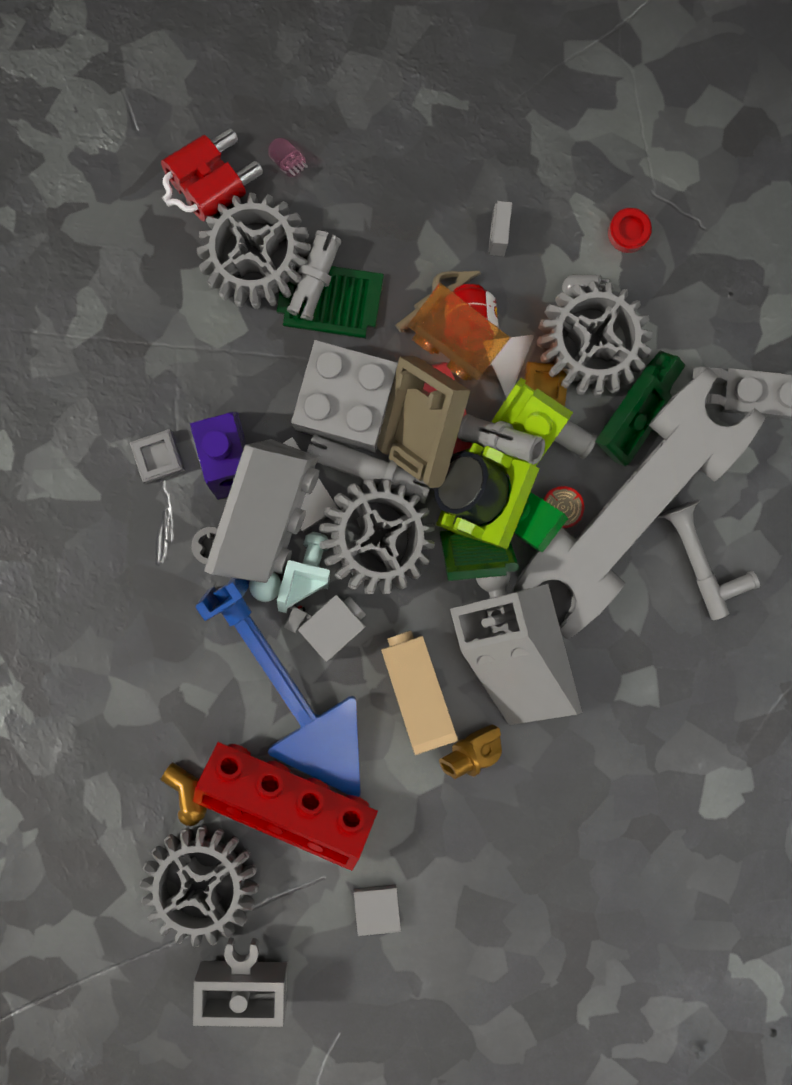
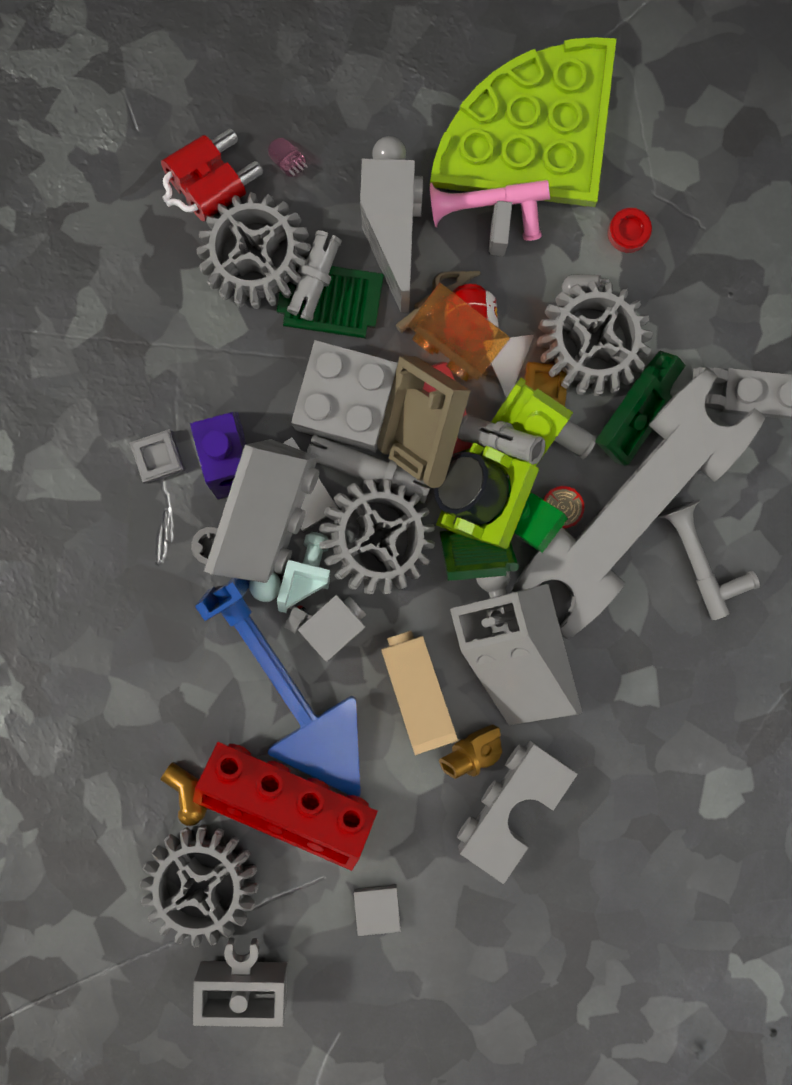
none -> light grey slope [360,136,423,313]
none -> lime plate [429,37,616,207]
none -> bright pink piece [430,180,550,241]
none -> light grey arch [457,740,578,884]

